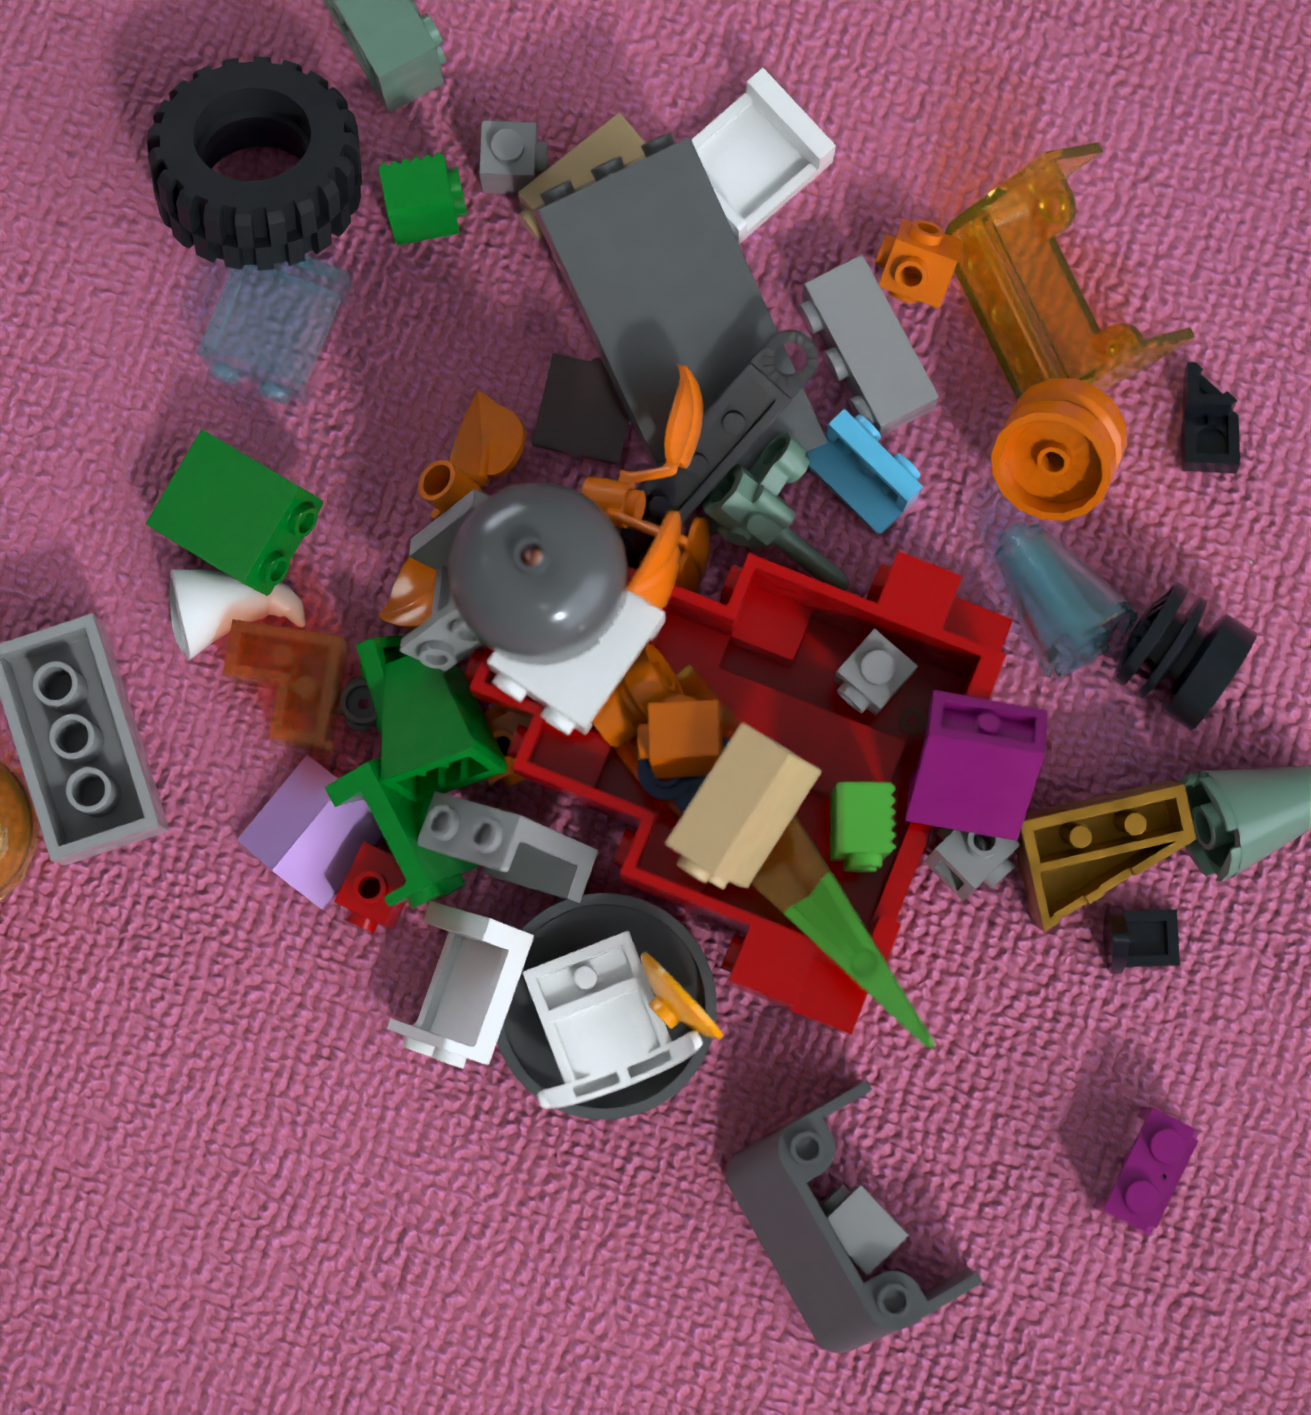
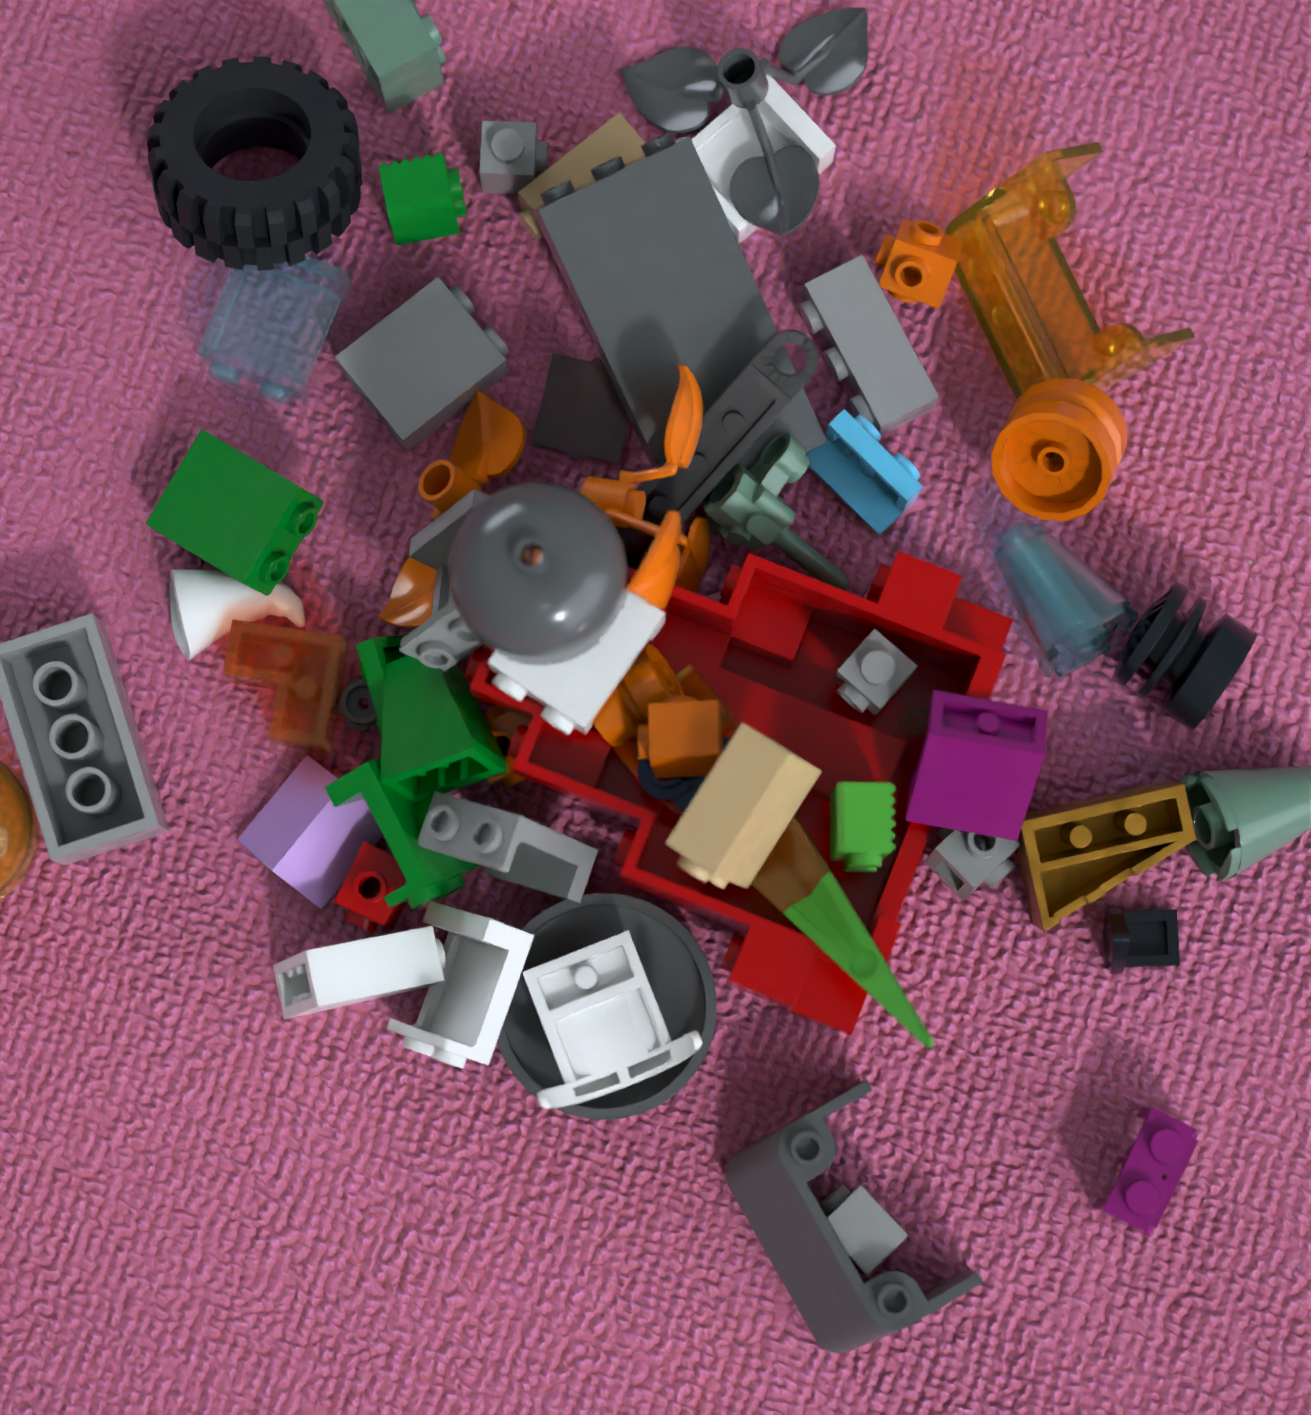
light orange dish [640,951,724,1040] -> none
black slope [1181,362,1240,474] -> none
none -> white slope [273,926,446,1020]
none -> light grey brick [335,277,509,452]
none -> dark grey plant [623,7,869,236]

